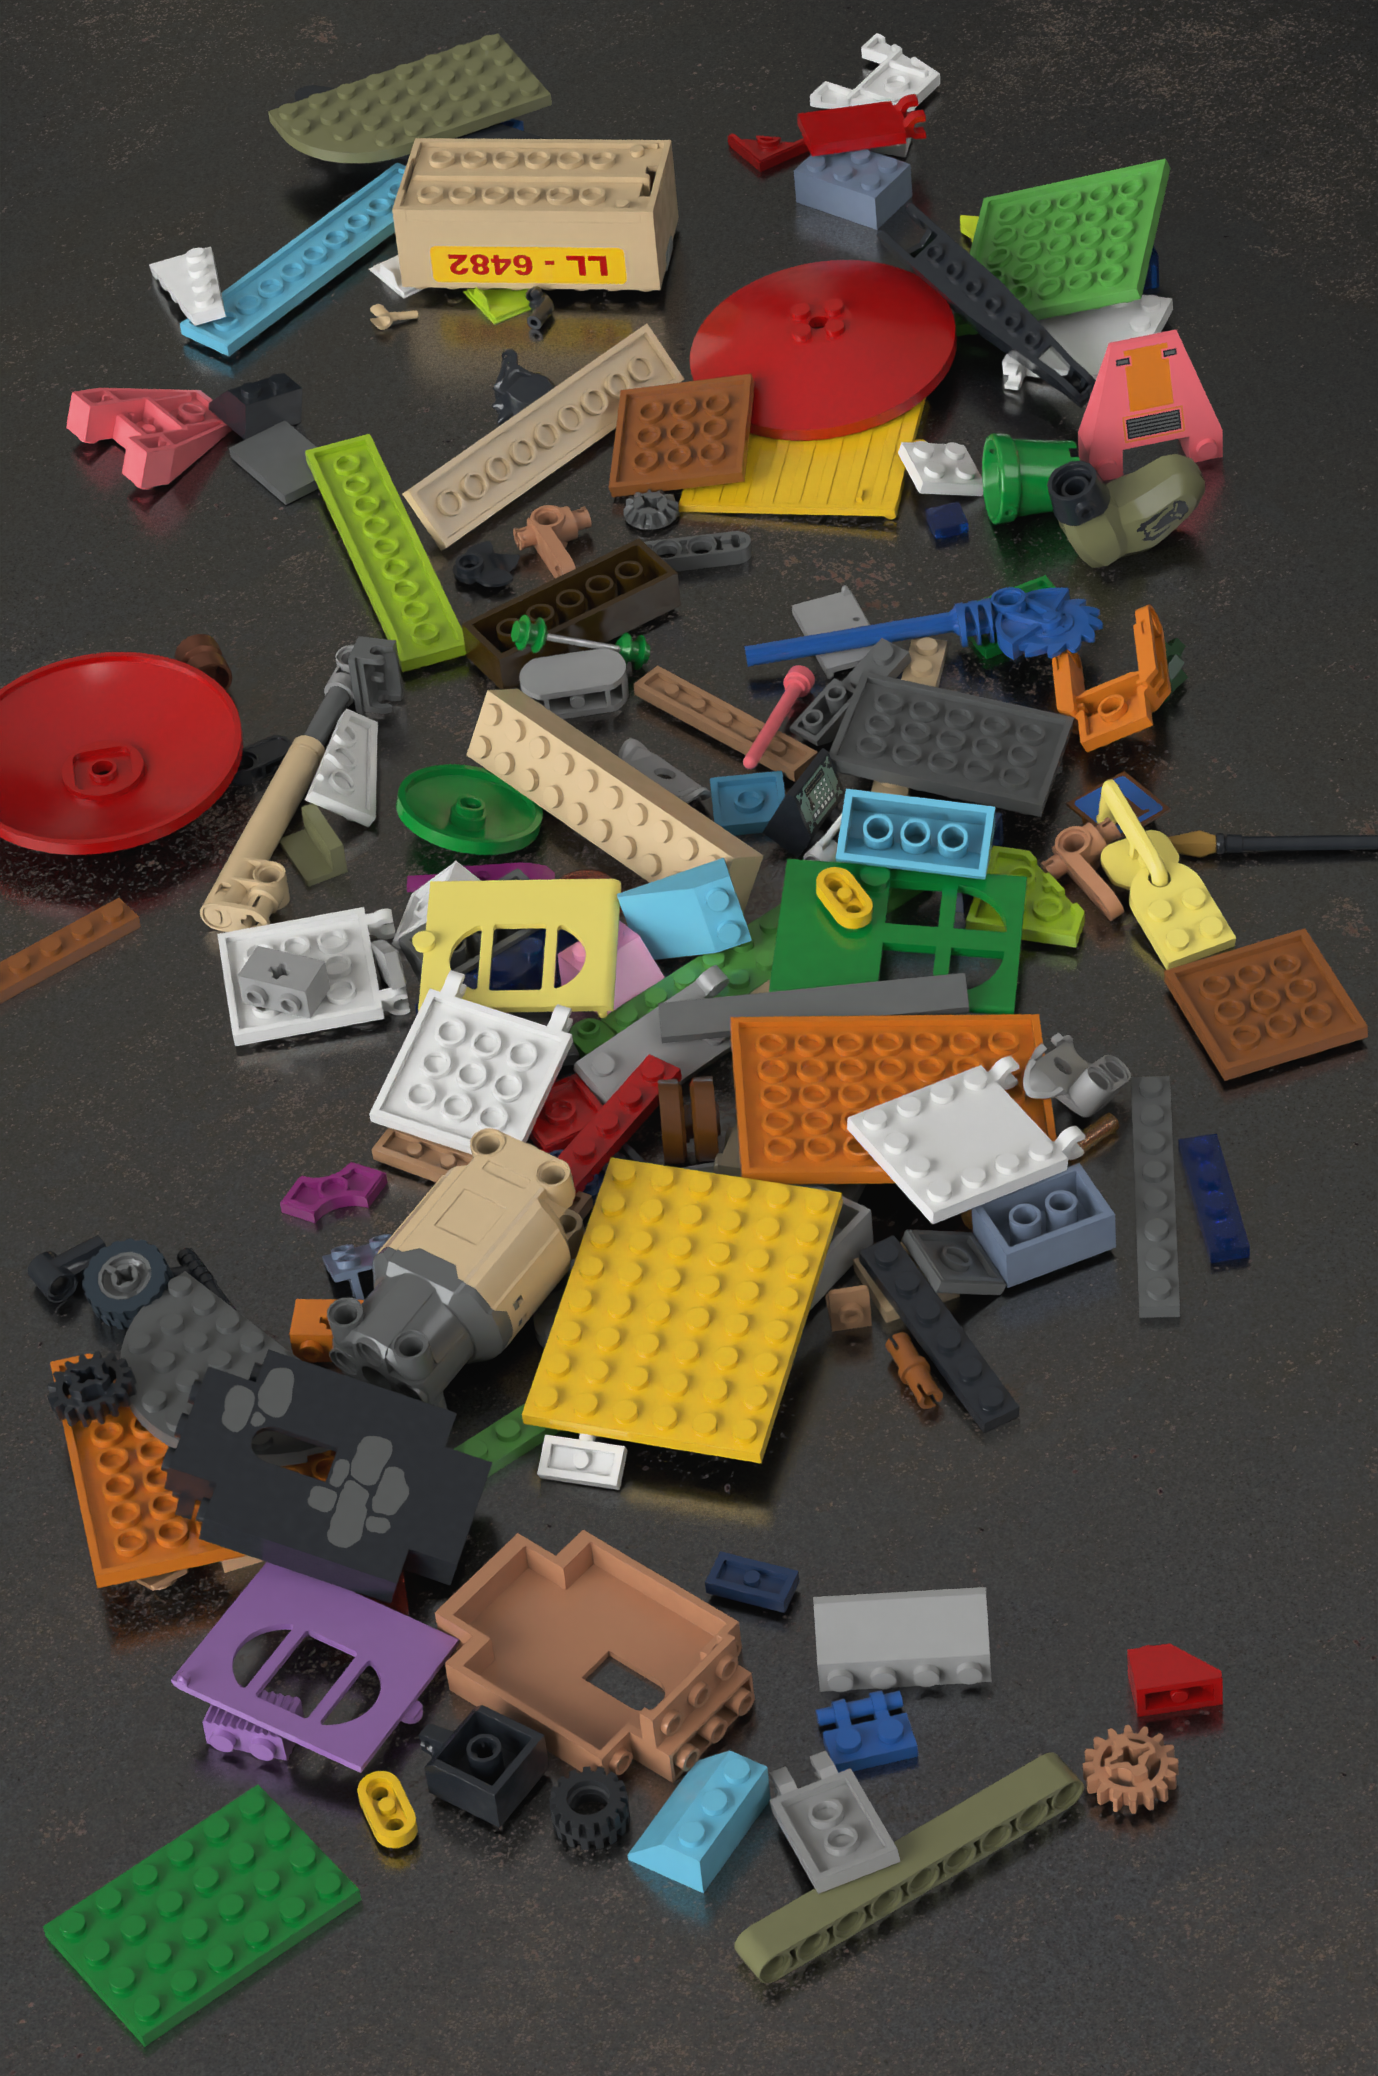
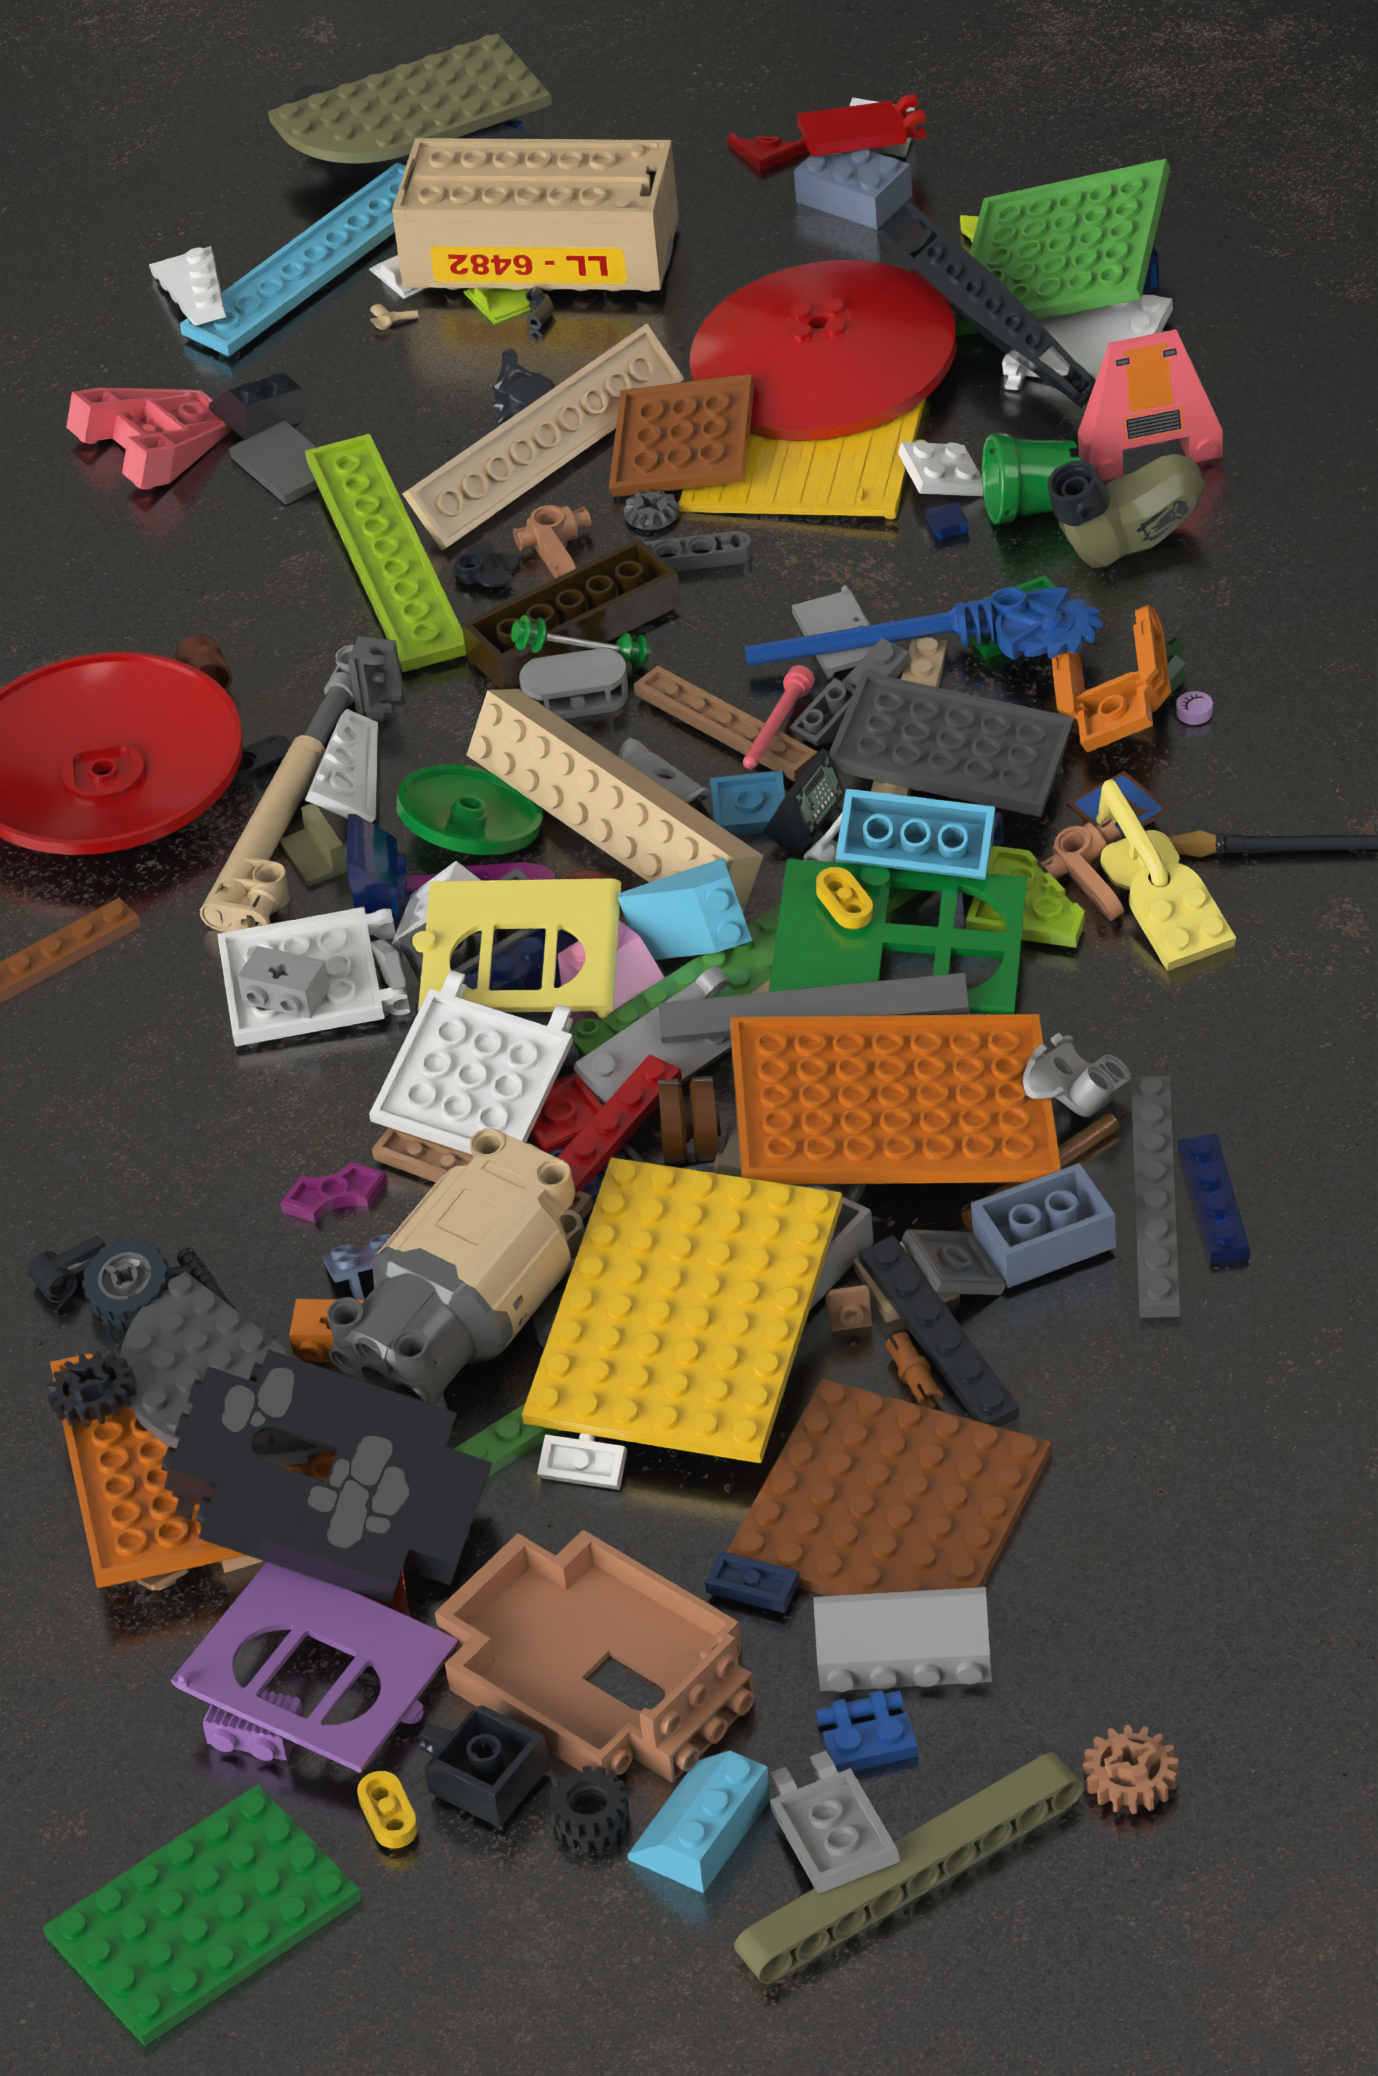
white wing [810,33,940,109] -> none
white plate [847,1056,1085,1224] -> none
red slope [1127,1643,1223,1717] -> none
dark orange plate [1164,928,1368,1081] -> none
none -> clear blue slope [347,814,407,916]
none -> dark orange plate [726,1378,1052,1596]
none -> lavender tile [1176,691,1213,725]

